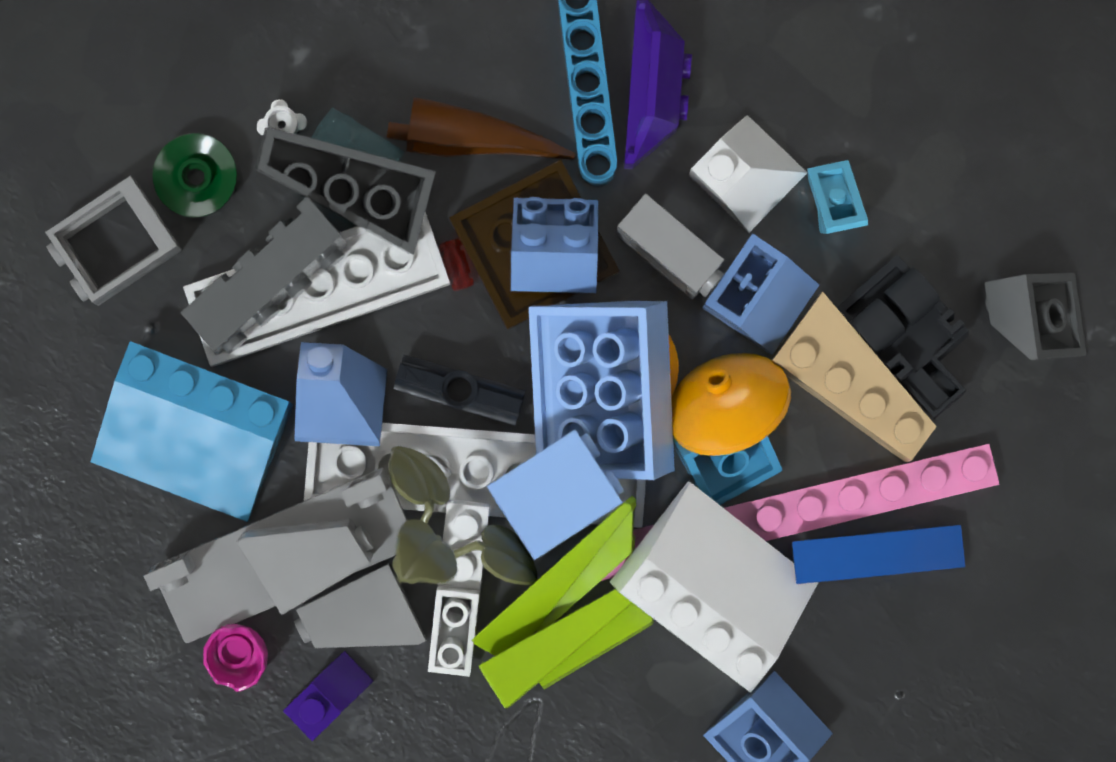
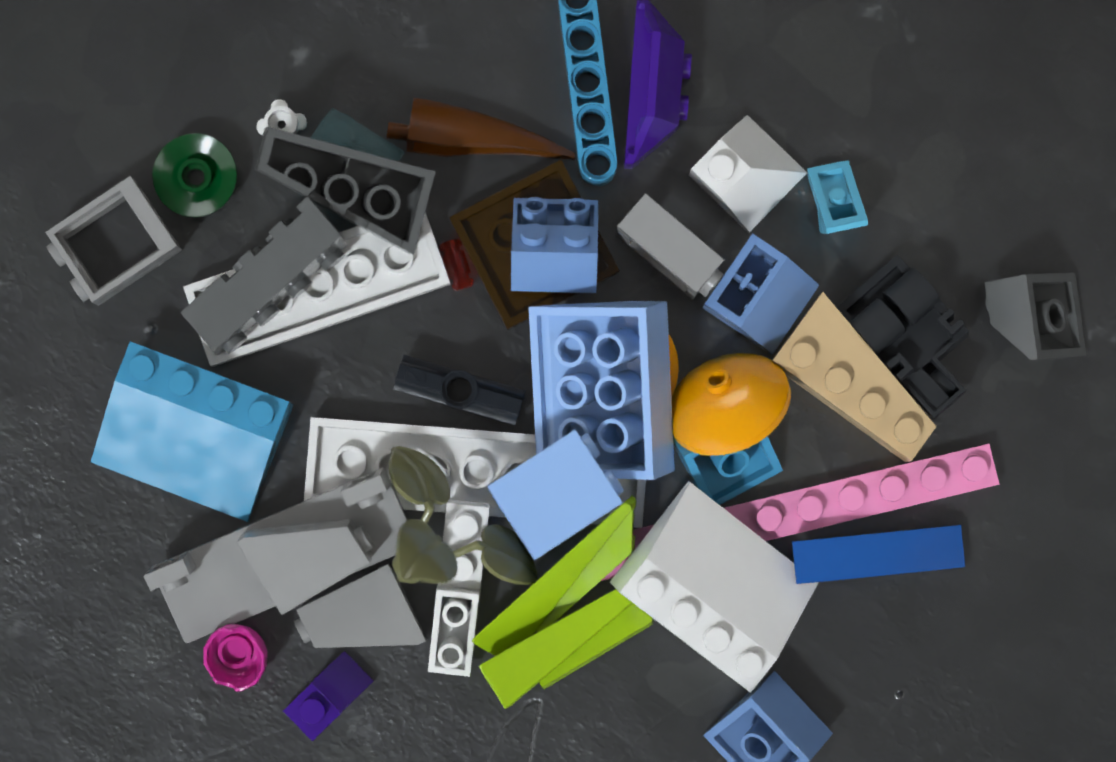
medium blue slope [295,342,387,446] -> none

